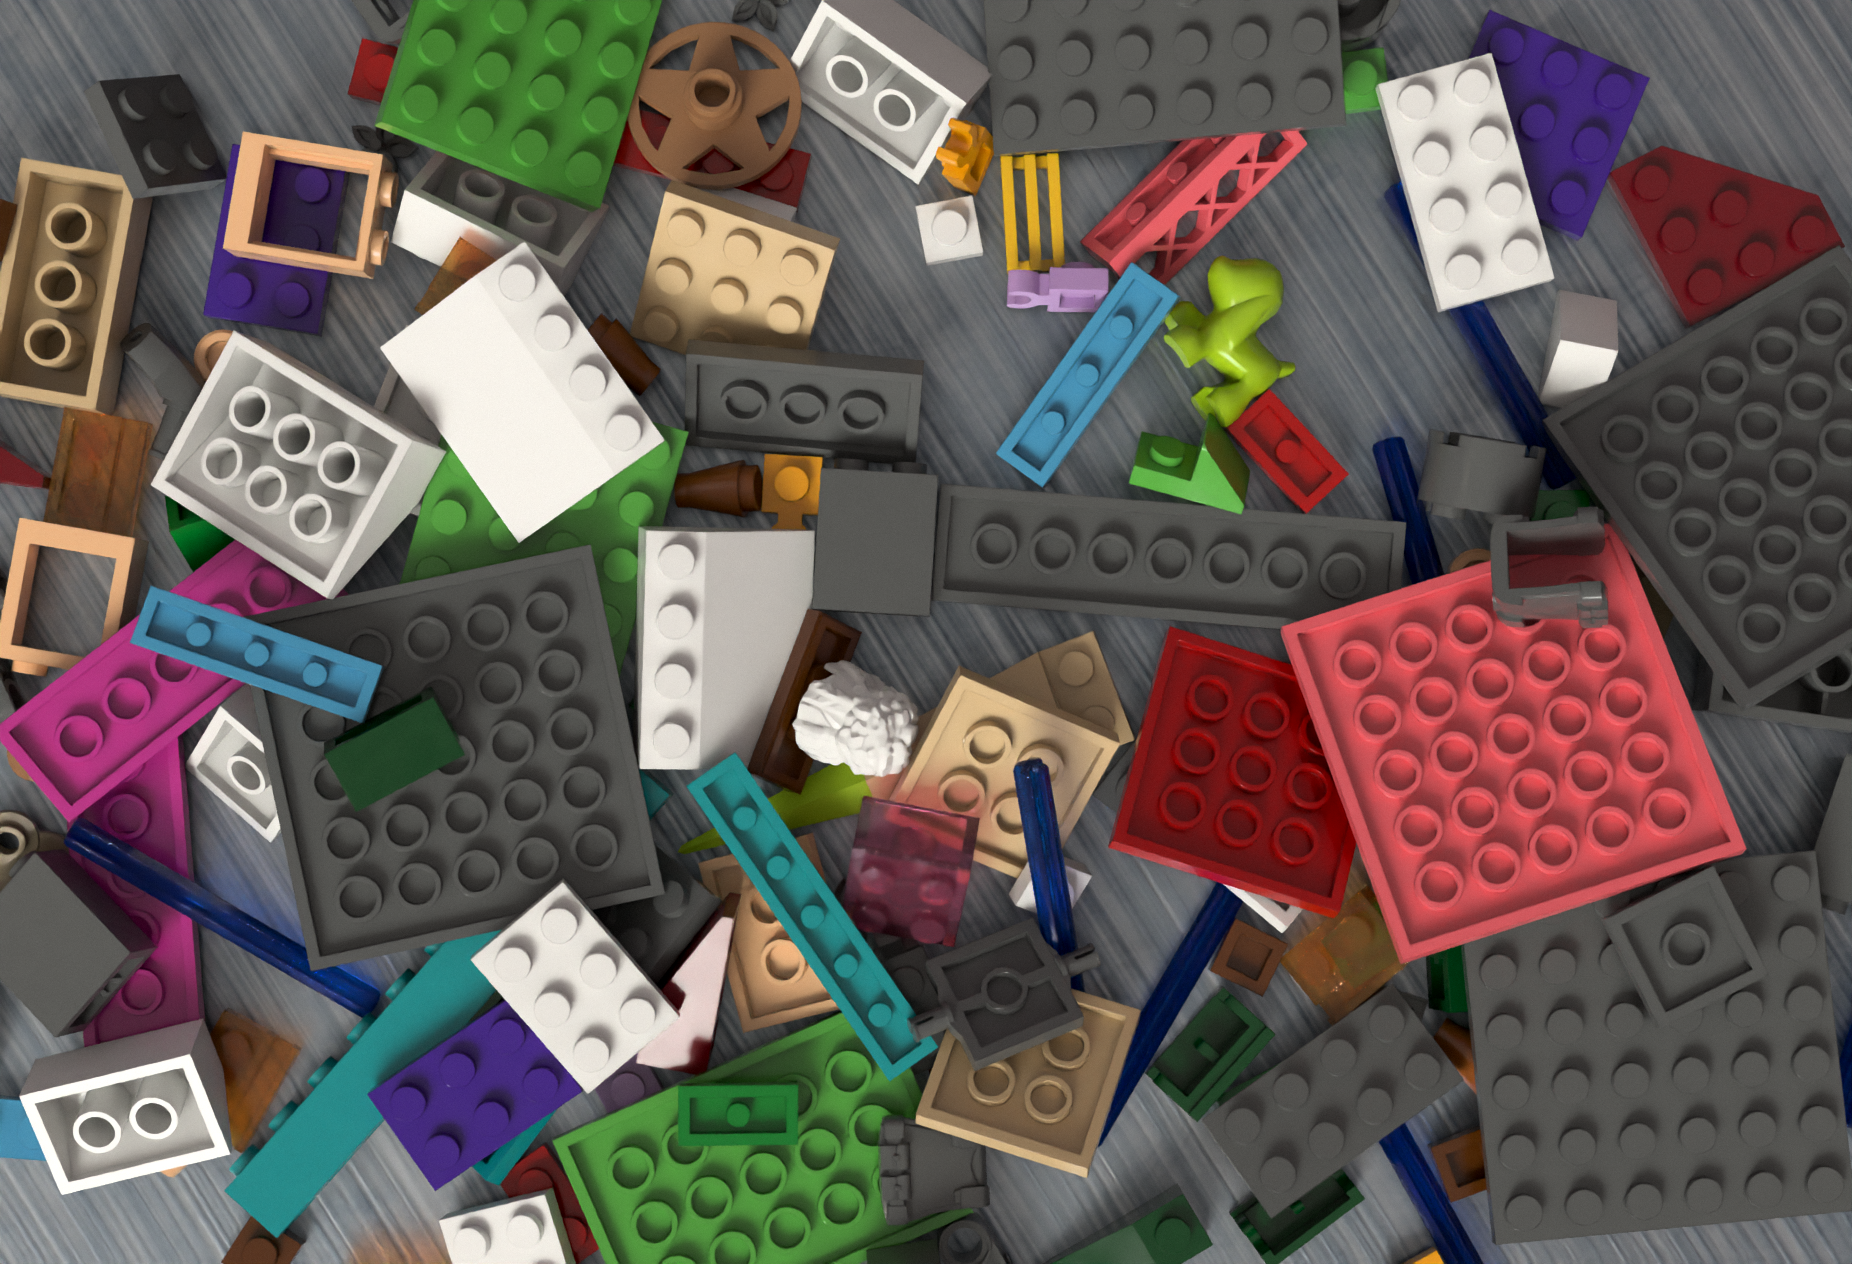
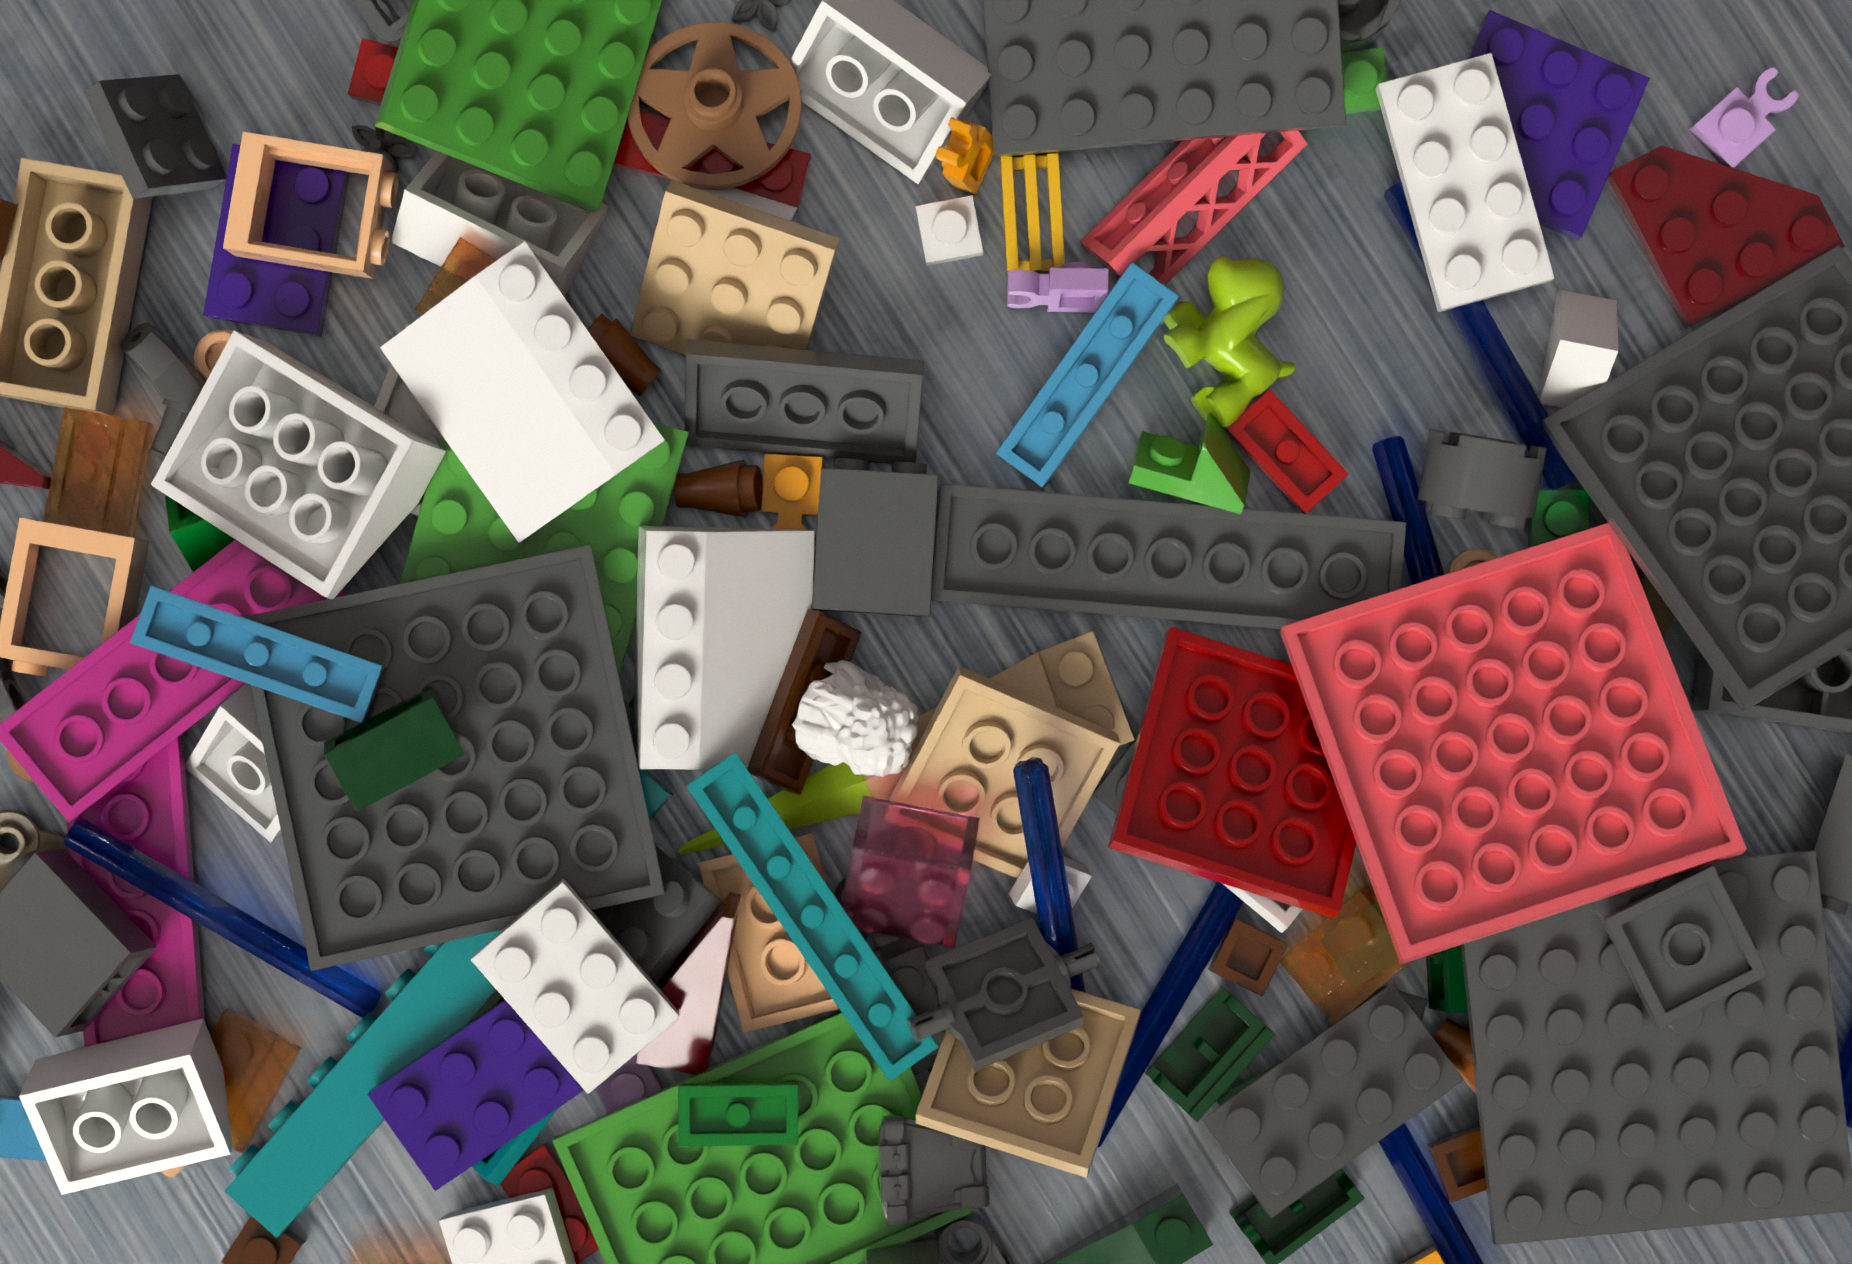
dark grey piece [1490,507,1608,628] -> none
none -> lavender plate [1689,67,1799,168]

